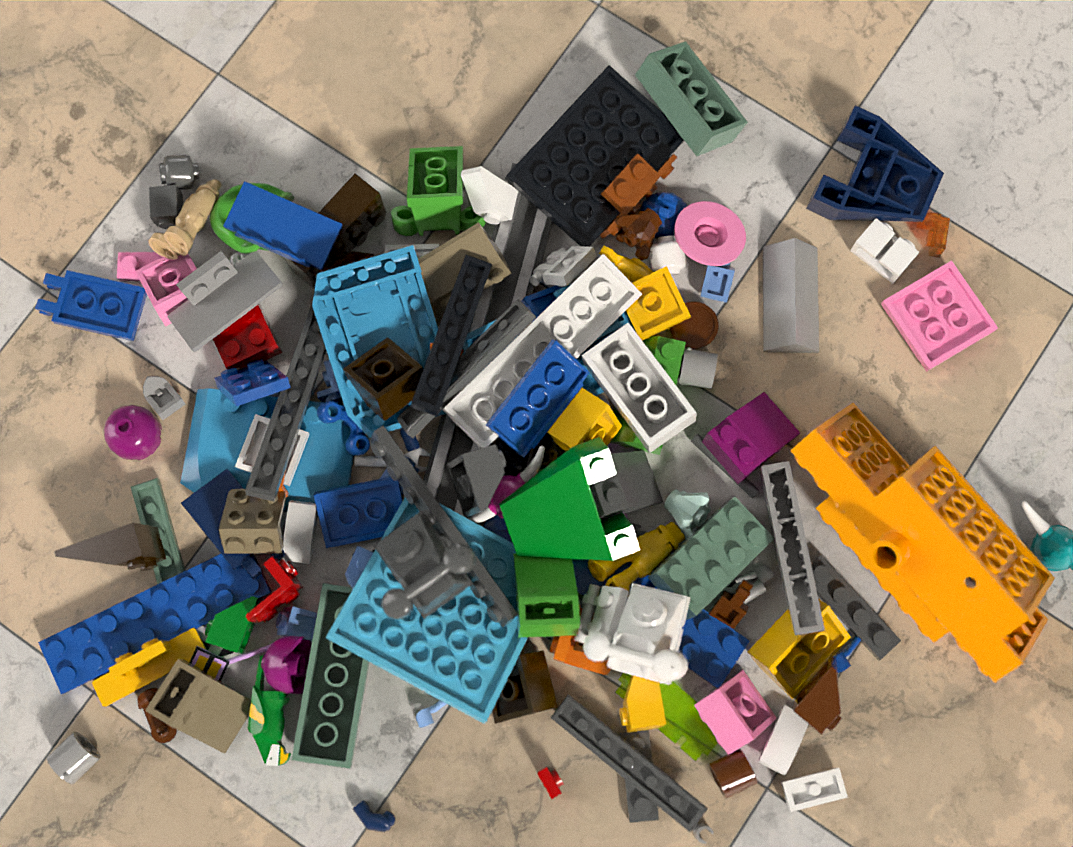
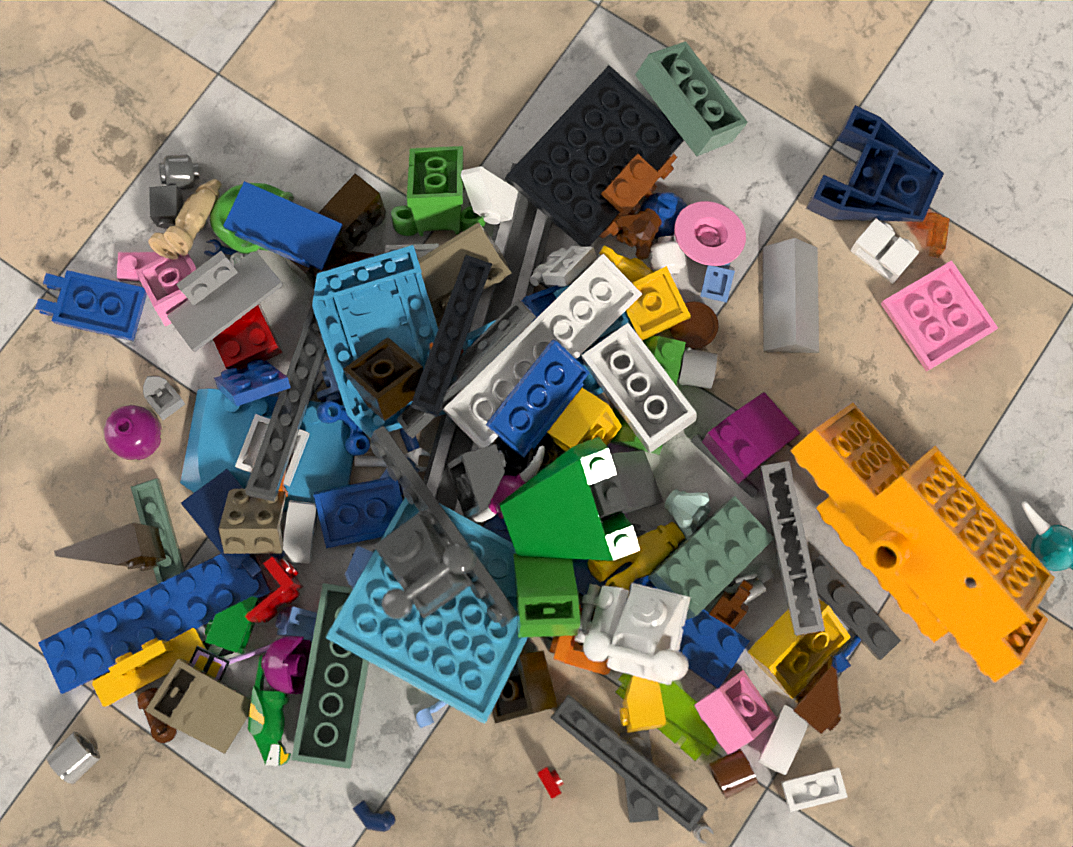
none -> blue hand [204,239,238,257]

